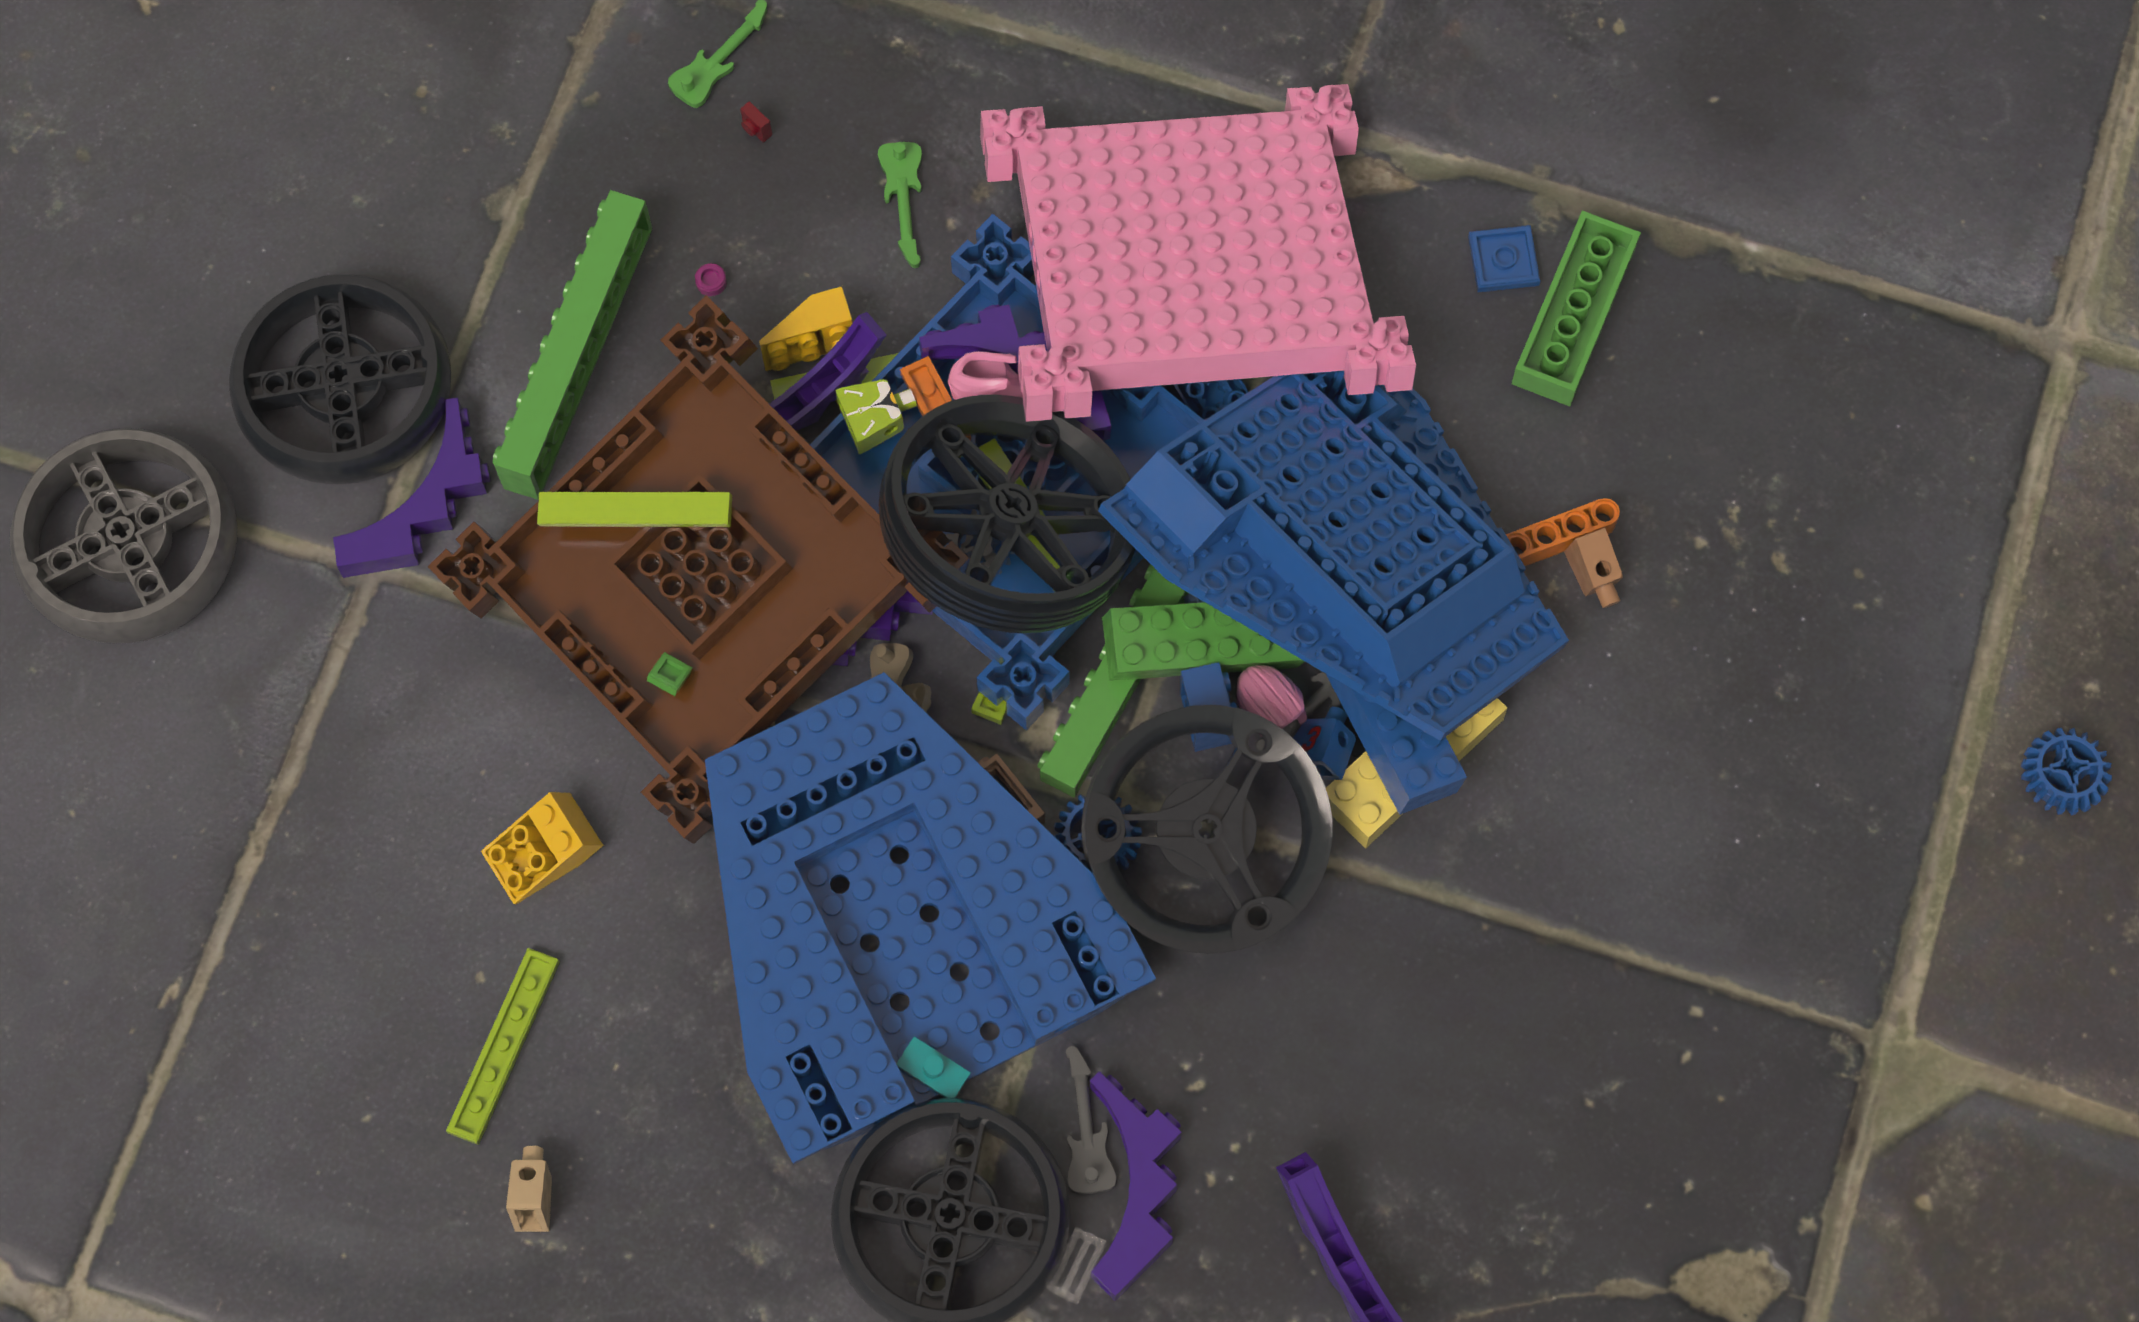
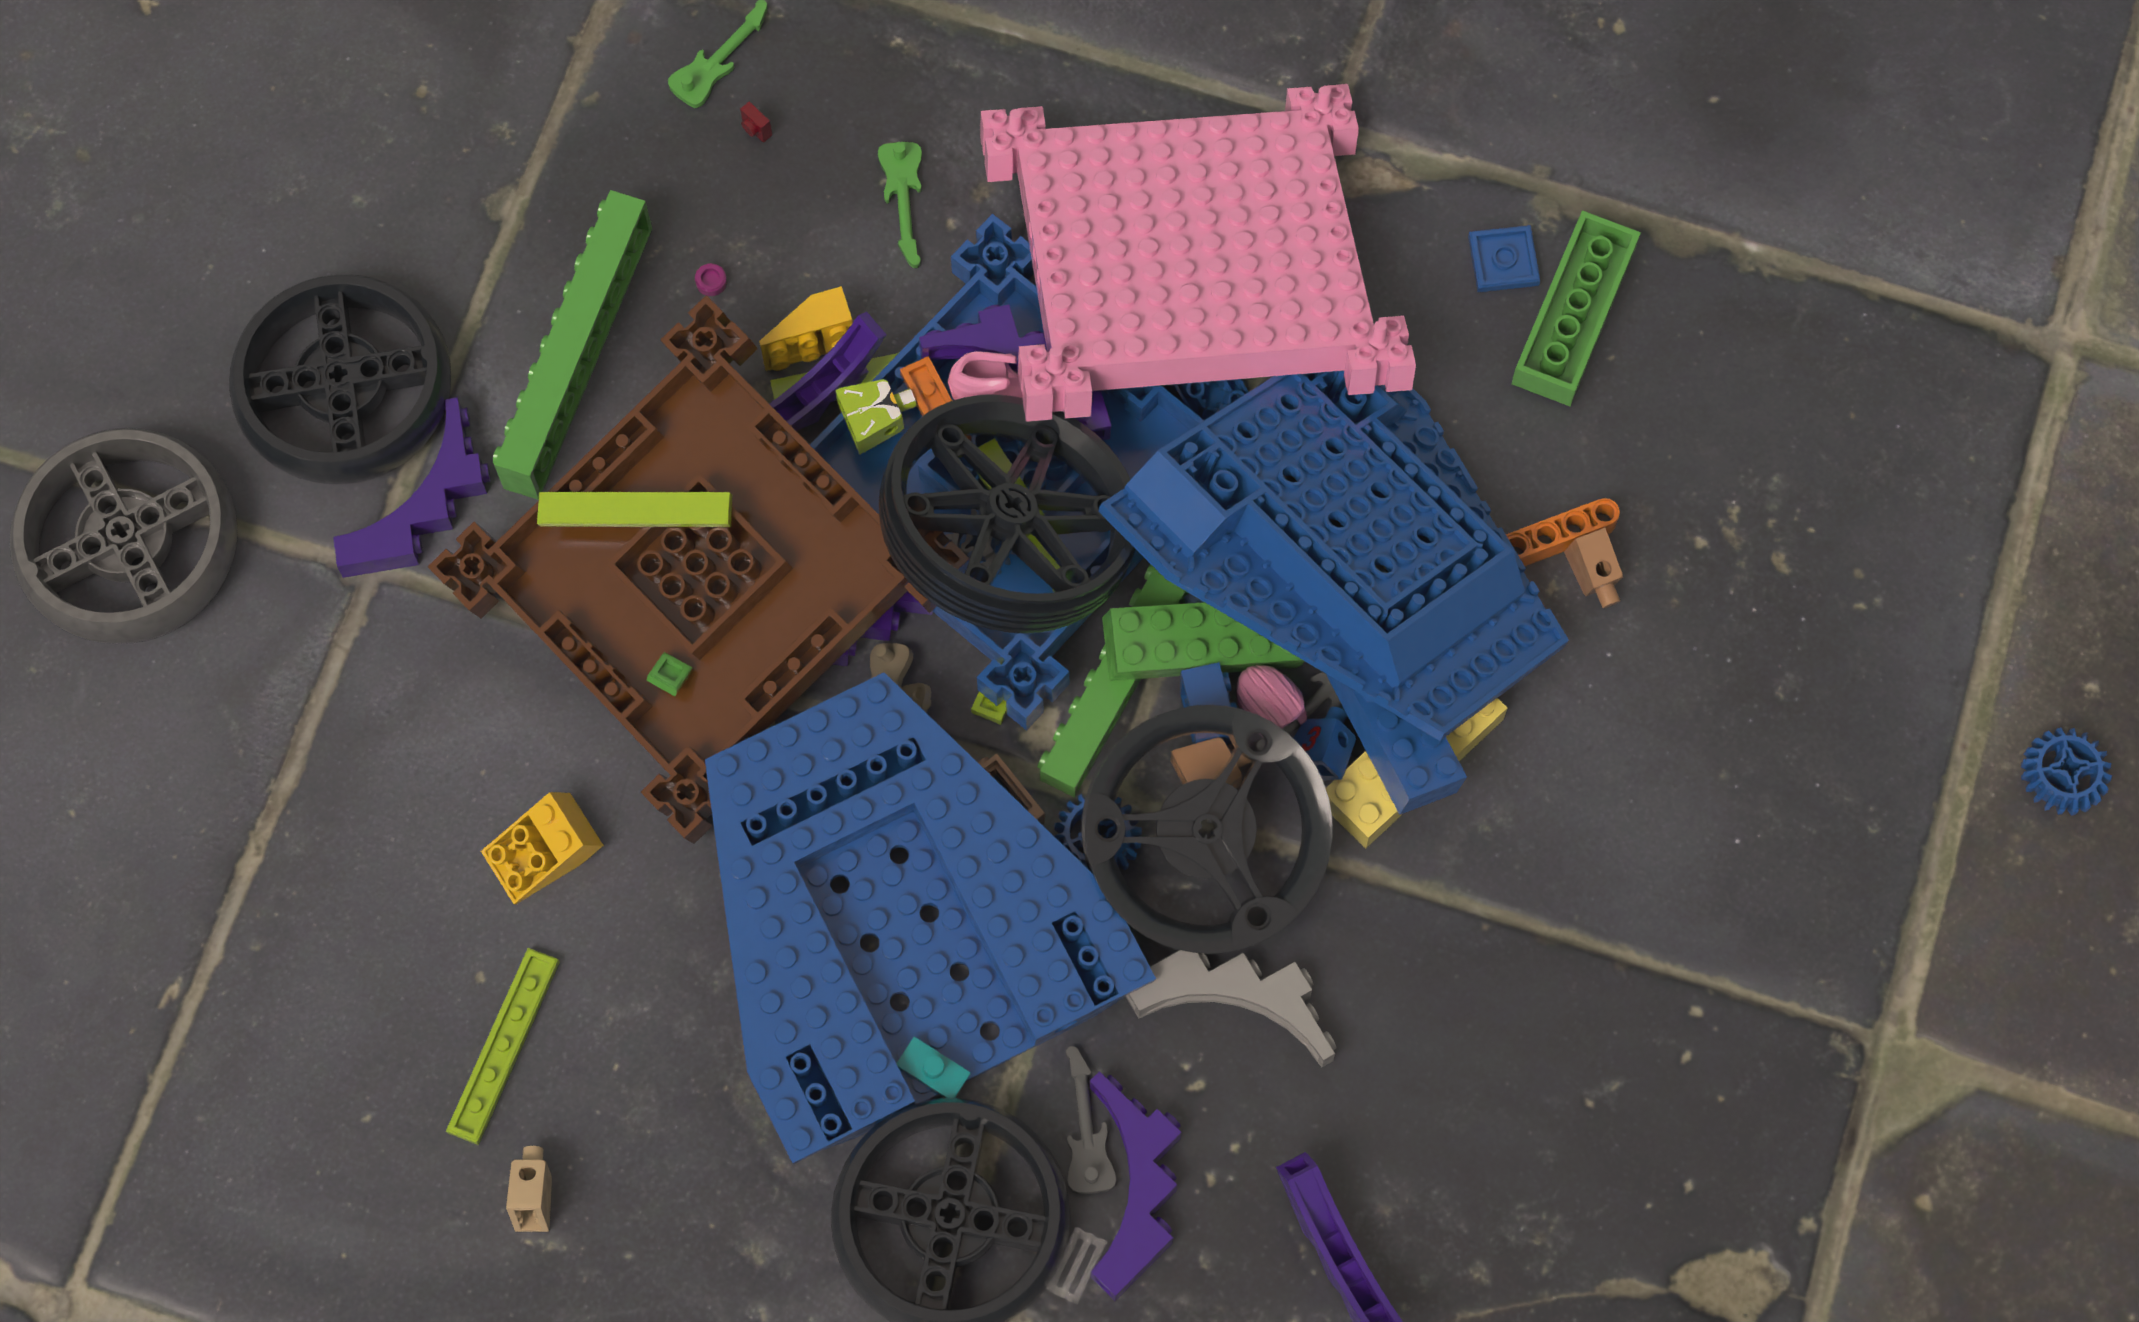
none -> light grey arch [1126,950,1336,1068]
none -> medium nougat torso [1170,737,1252,789]

